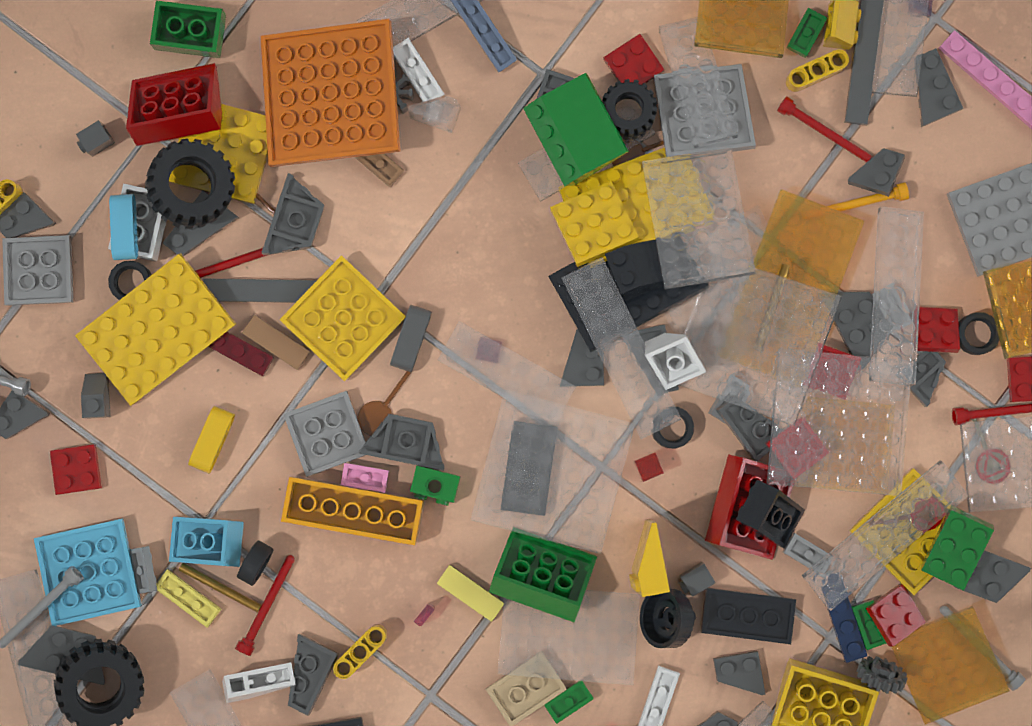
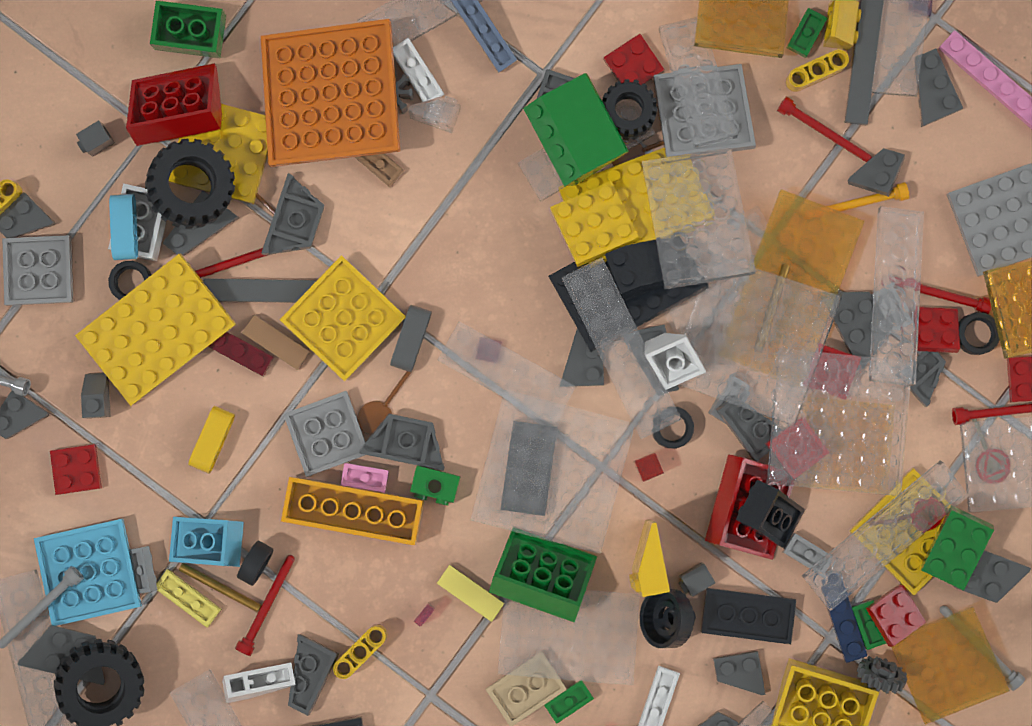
none -> red piece [886,276,993,314]

